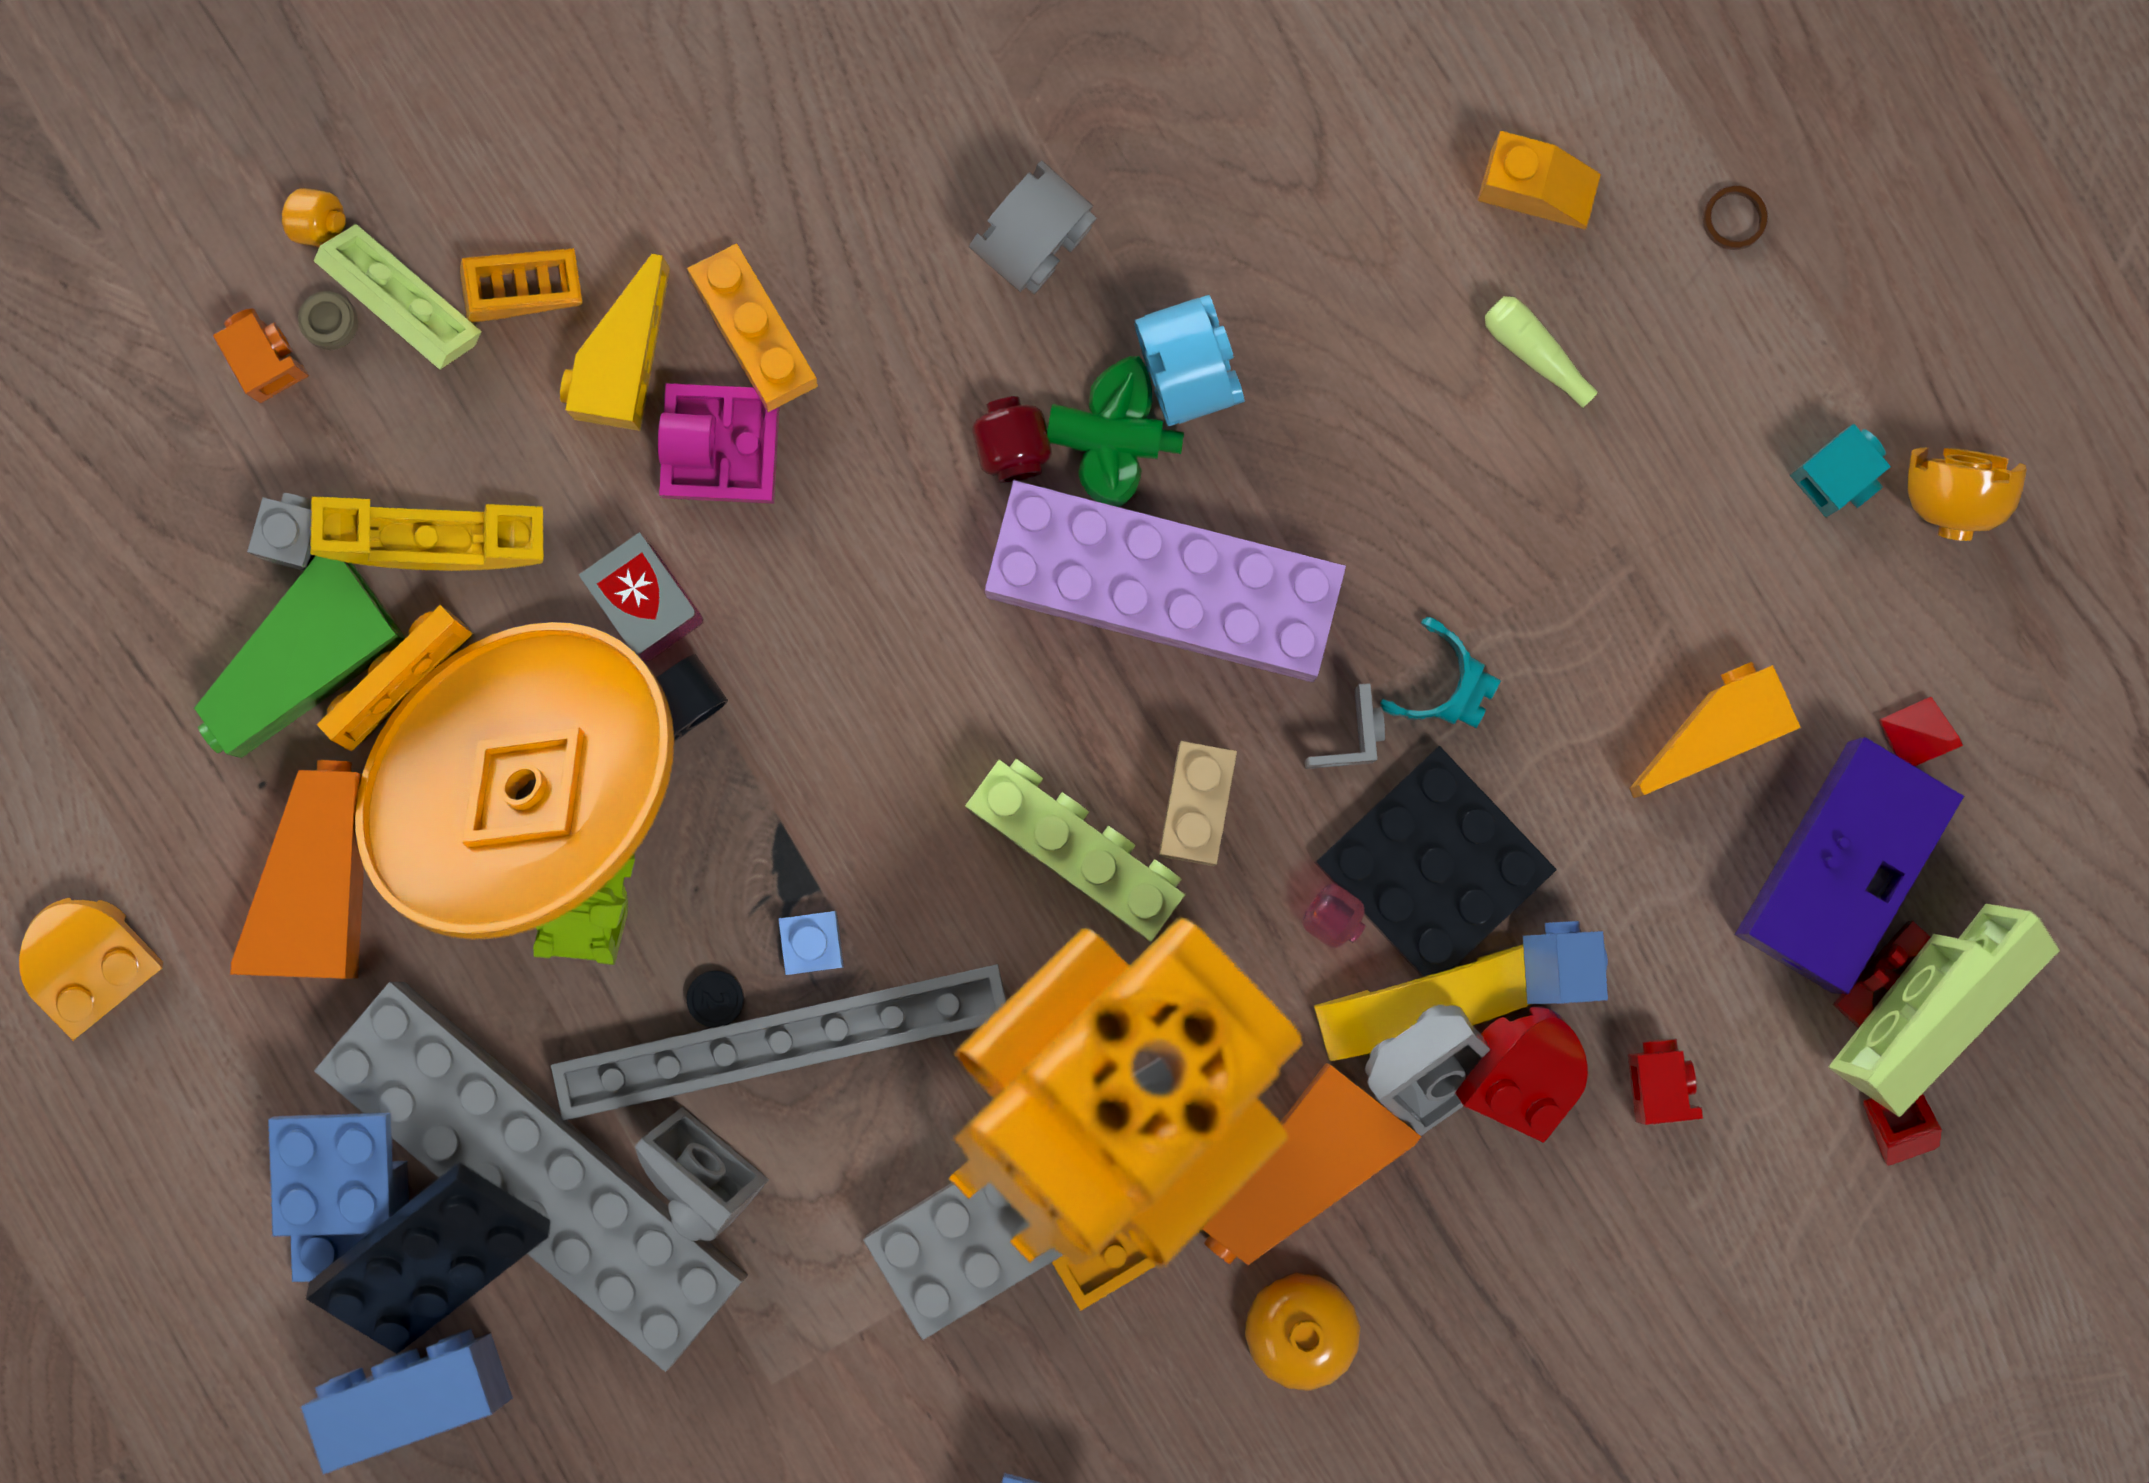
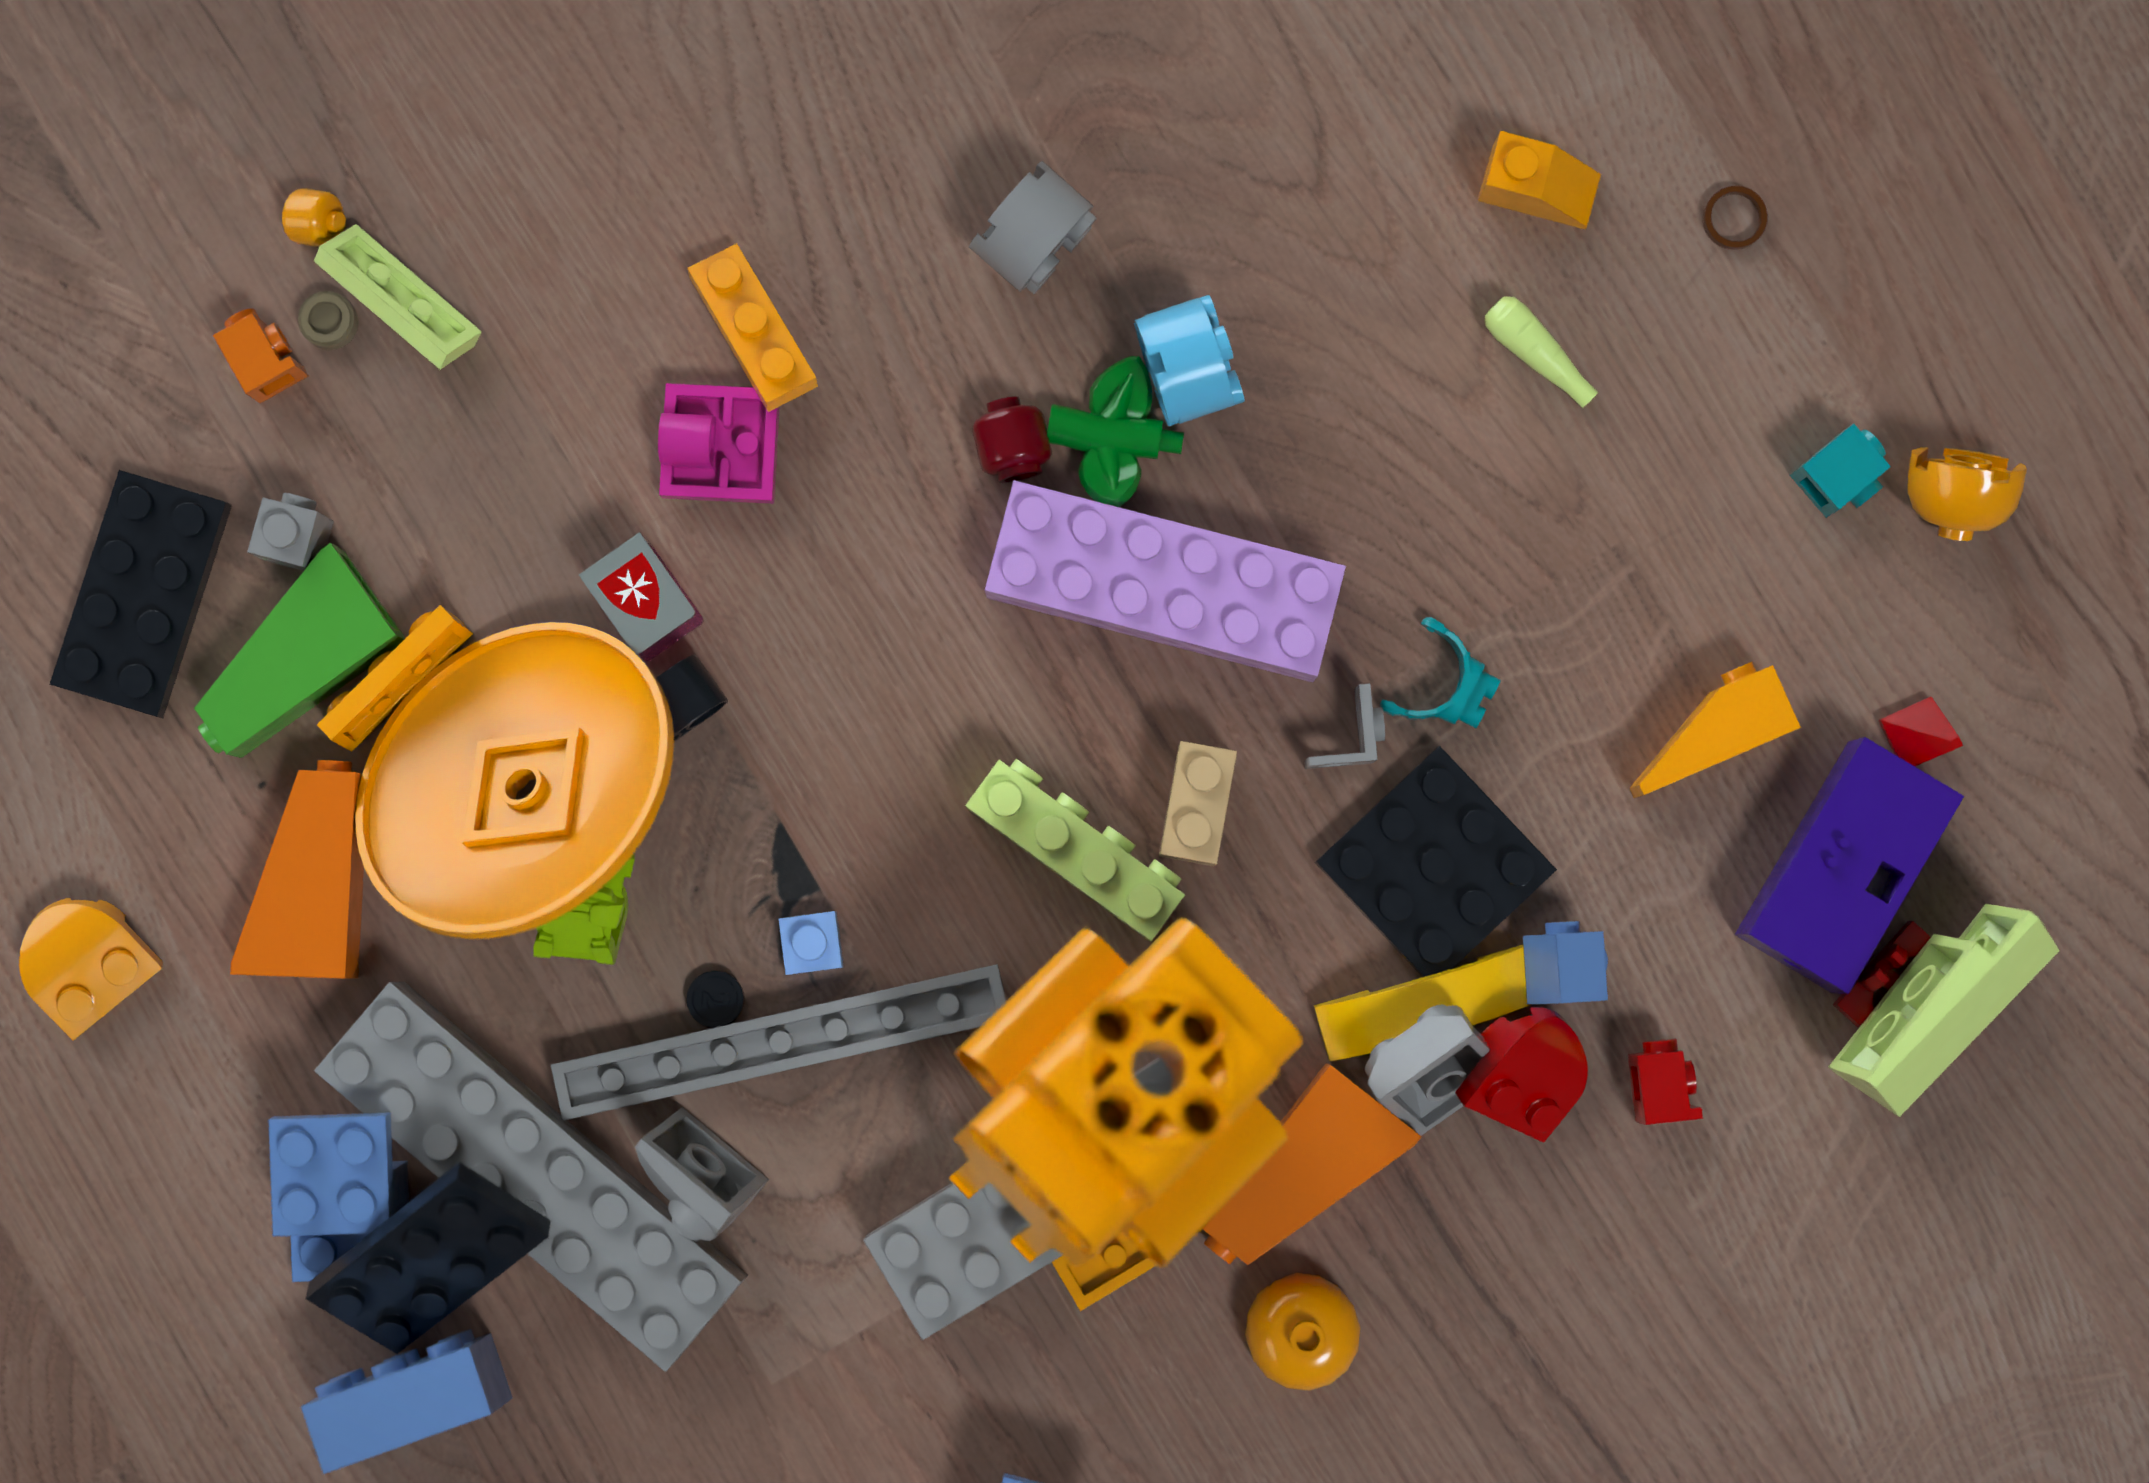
yellow slope [310,496,544,571] -> none
light orange slope [460,248,582,322] -> none
yellow slope [560,254,670,431] -> none
clear pink piece [1302,884,1365,948] -> none
red slope [1863,1093,1942,1166] -> none
none -> black plate [50,470,232,718]

